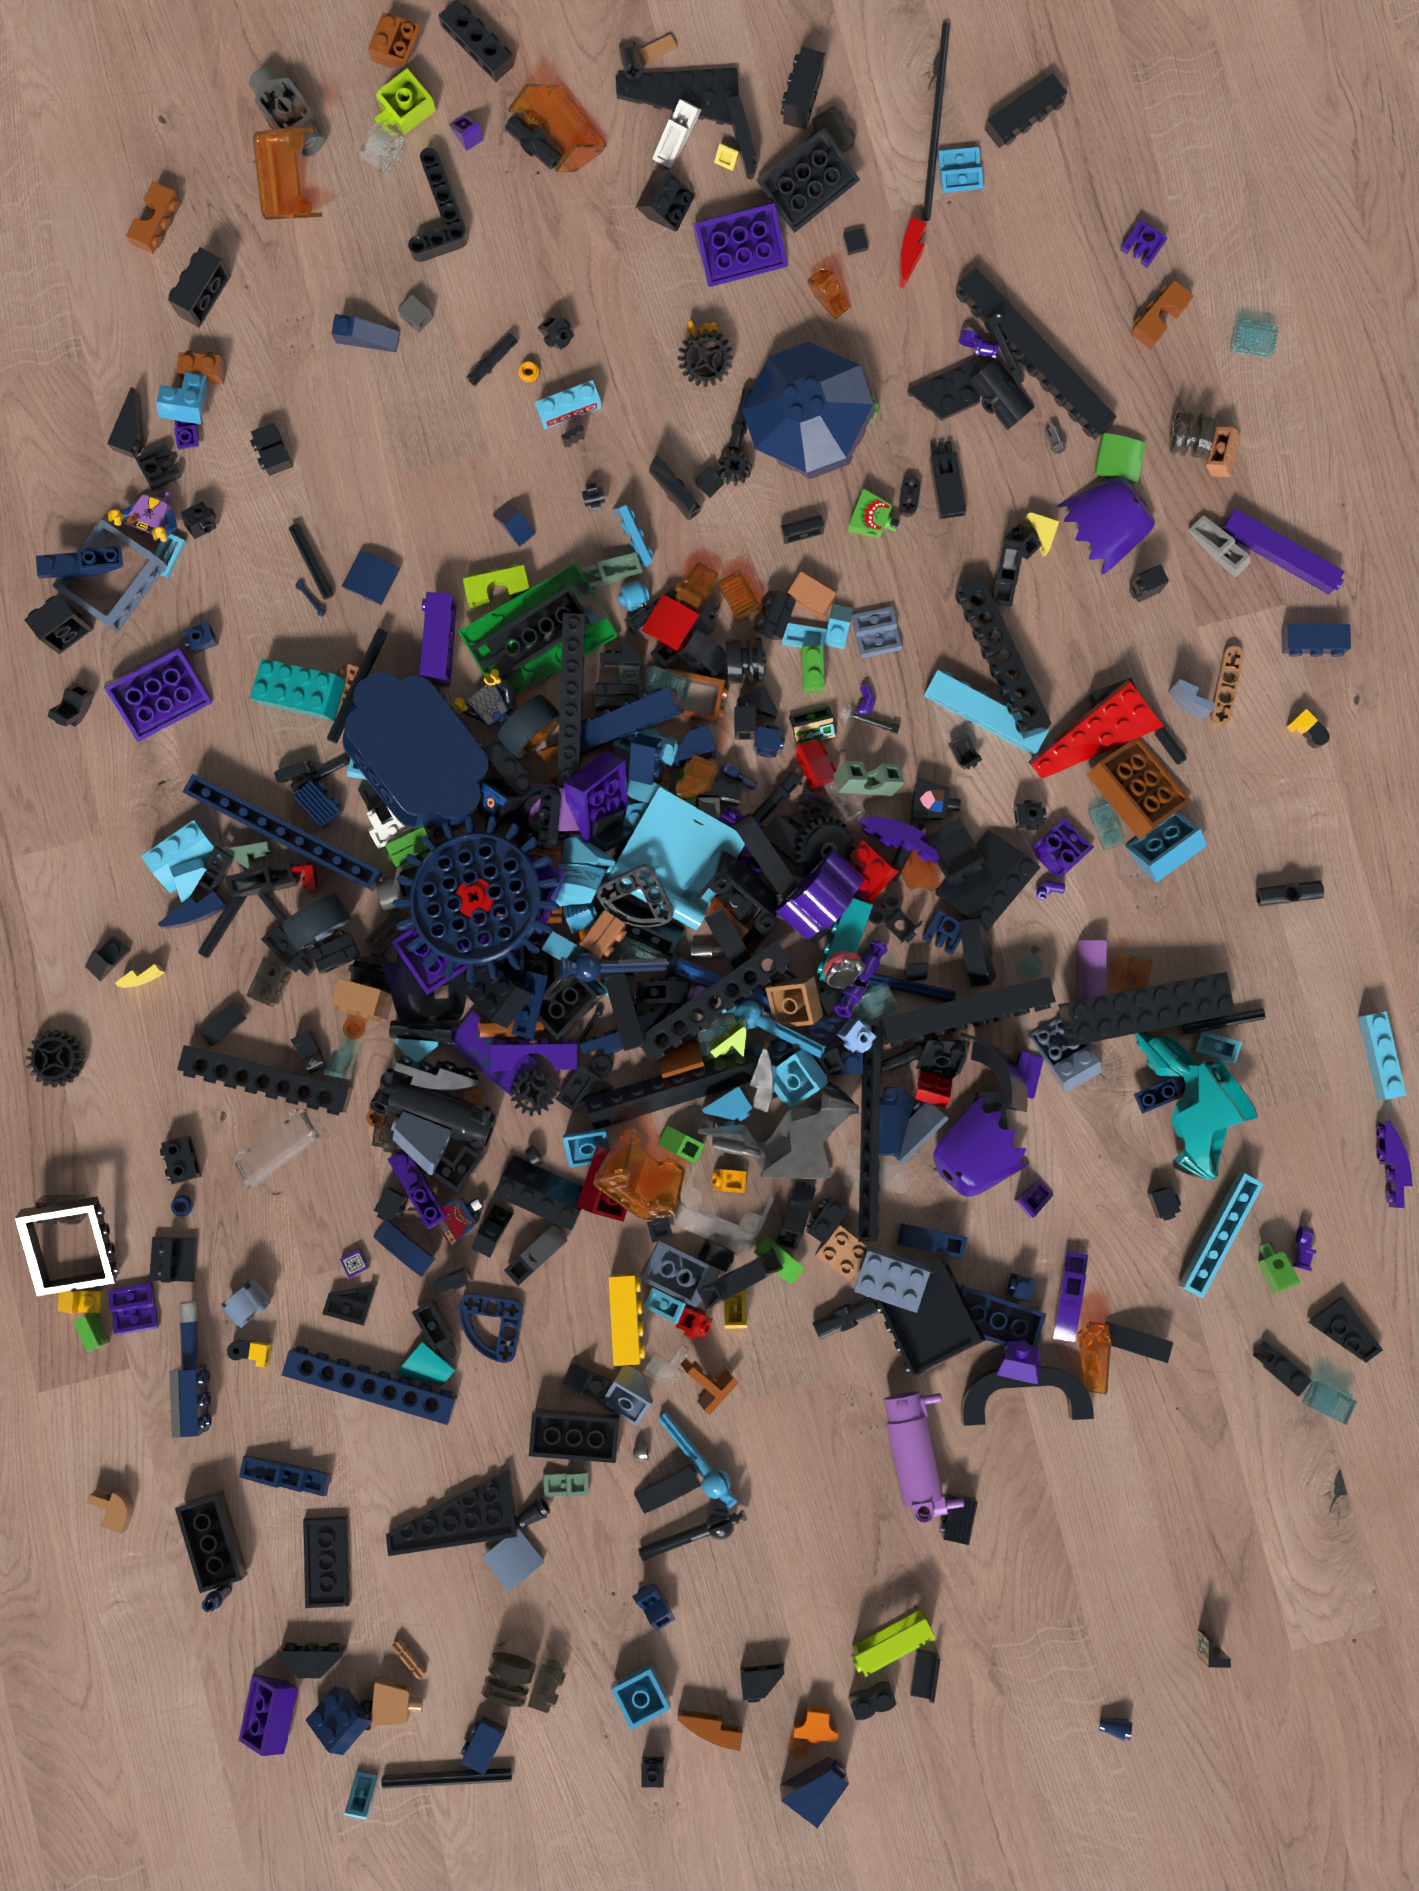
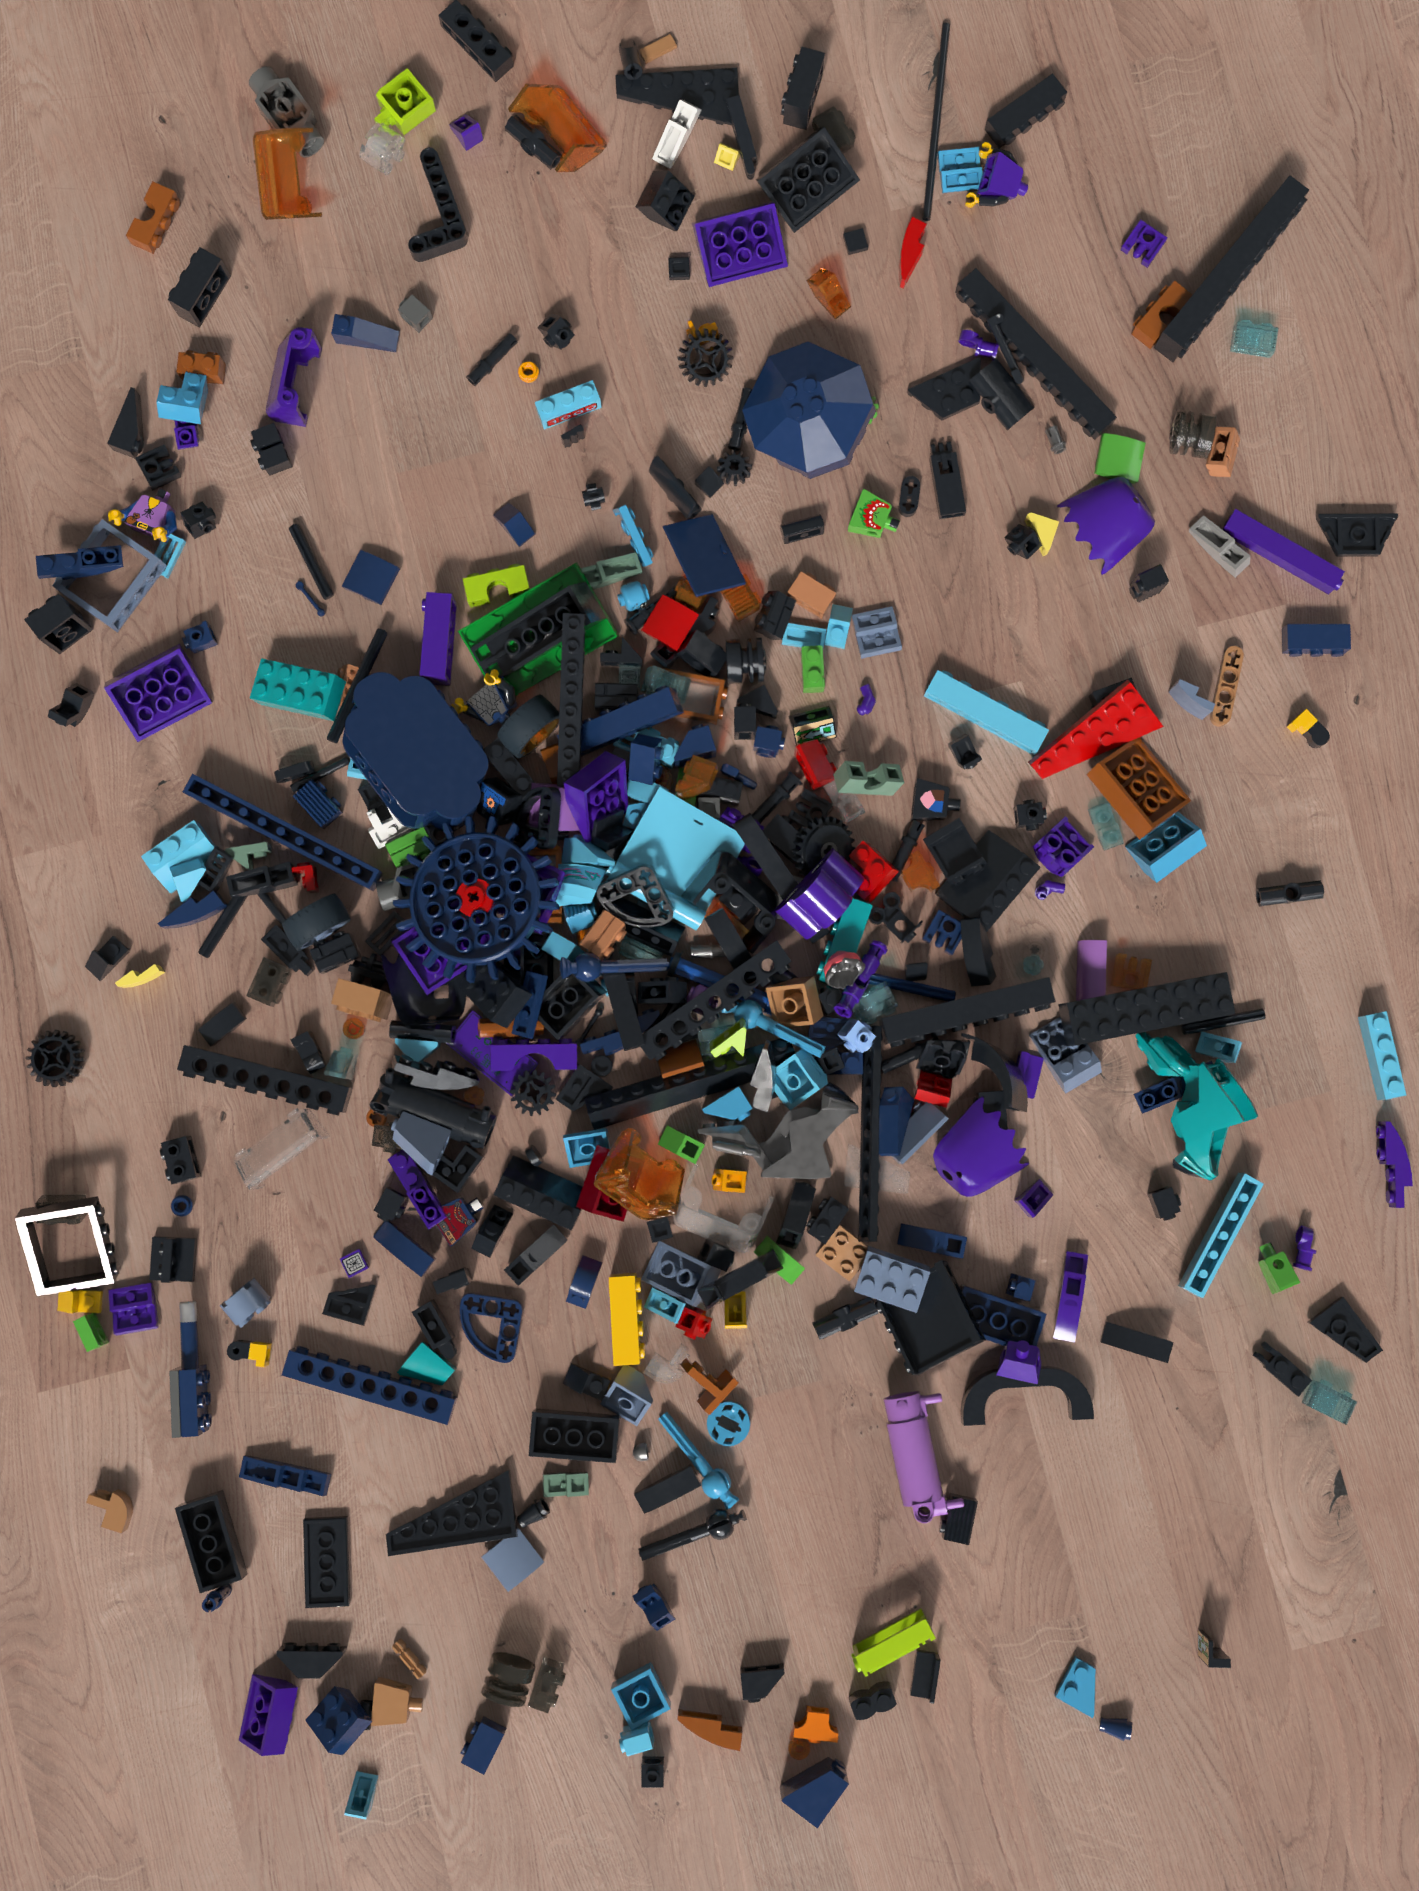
dark orange slope [368,12,421,68] -> none
black axle [381,1768,513,1789] -> none
black piece [839,703,900,734] -> none
dark purple slope [859,817,940,864] -> none
black brick [955,576,1051,739] -> none
black slope [991,539,1024,607] -> none
clear orange slope [1077,1321,1111,1395] -> none
black axle [1154,727,1187,765] -> none
none -> dark purple windscreen [266,327,322,427]
none -> dark blue brick [566,1255,603,1309]
none -> medium azure brick [619,1720,654,1757]
none -> dark blue container [663,514,746,597]
none -> black tile [668,257,690,280]
none -> dark azure piece [707,1401,751,1446]
none -> dark purple torso [965,142,1028,208]
none -> dark azure wing [1054,1656,1096,1718]
none -> black brick [1154,175,1309,363]
none -> black wing [1316,513,1398,557]

